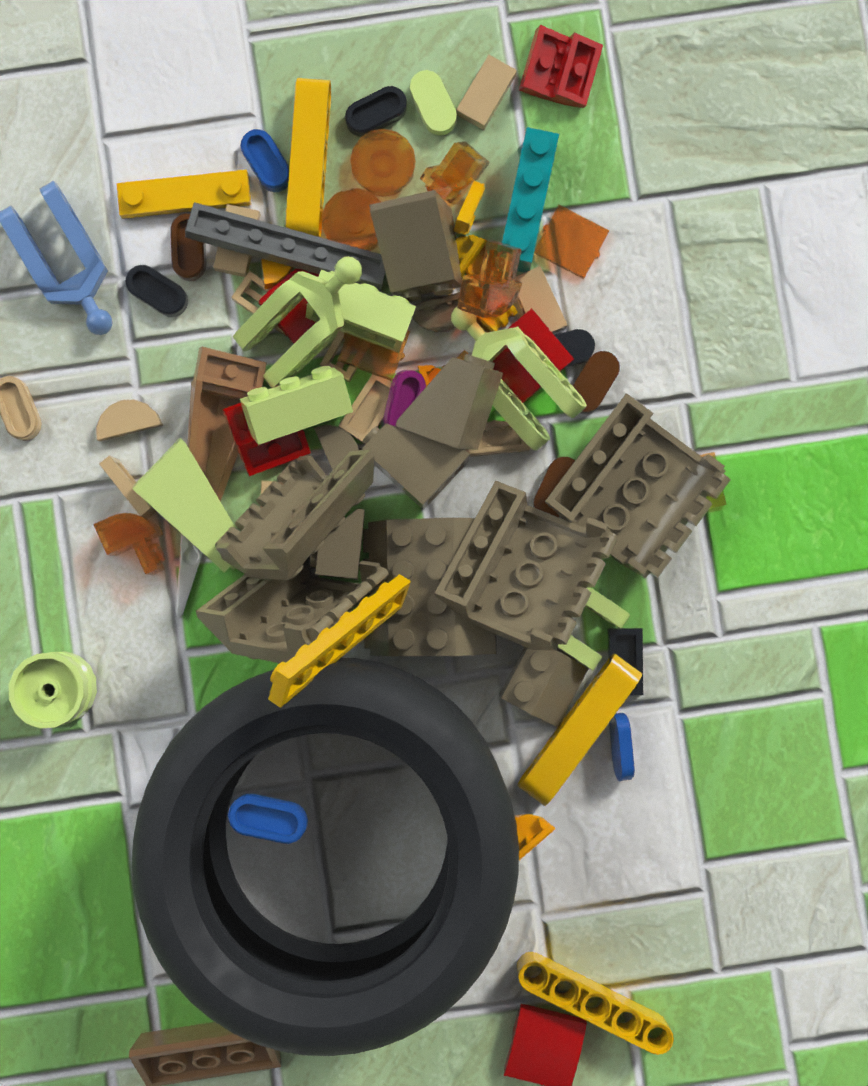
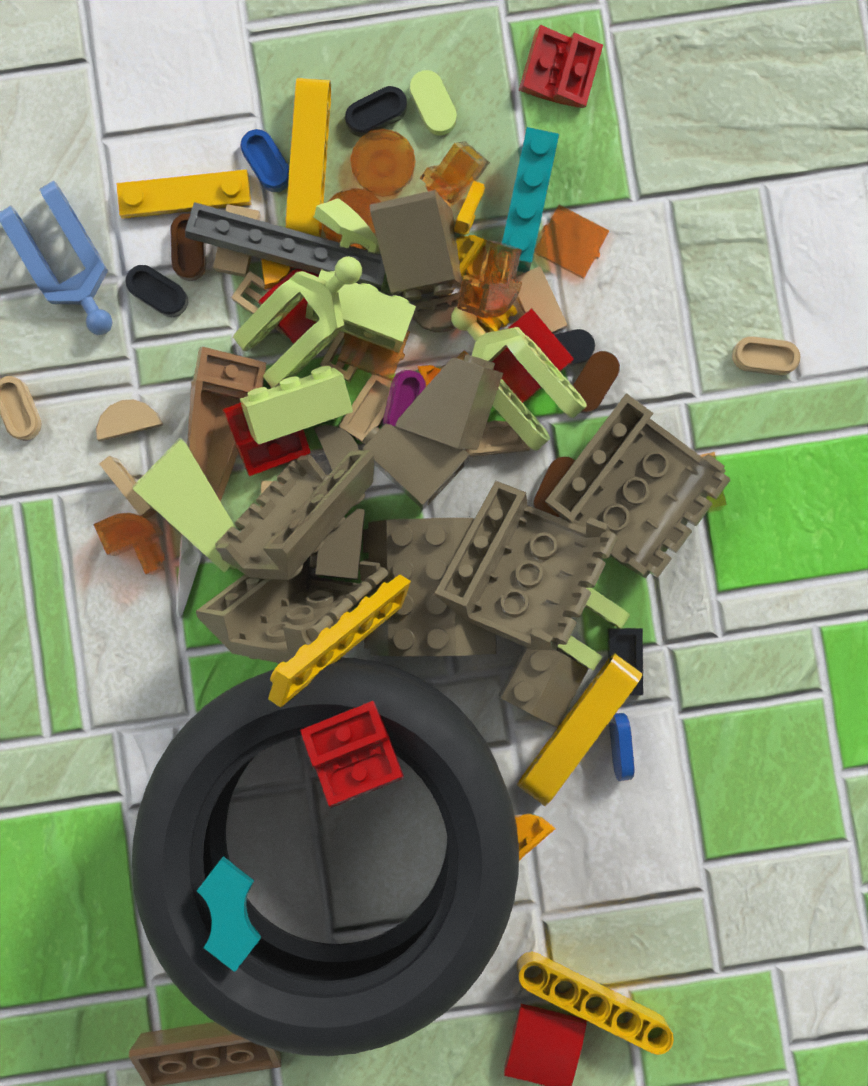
yellowish green wheel [9,651,97,729] -> none
blue tile [228,794,308,844] -> none
tan tile [456,55,517,130] -> none
none -> teal tile [197,856,261,972]
none -> red slope [300,701,405,808]
none -> yellowish green slope [314,198,379,253]
none -> tan tile [732,337,801,376]

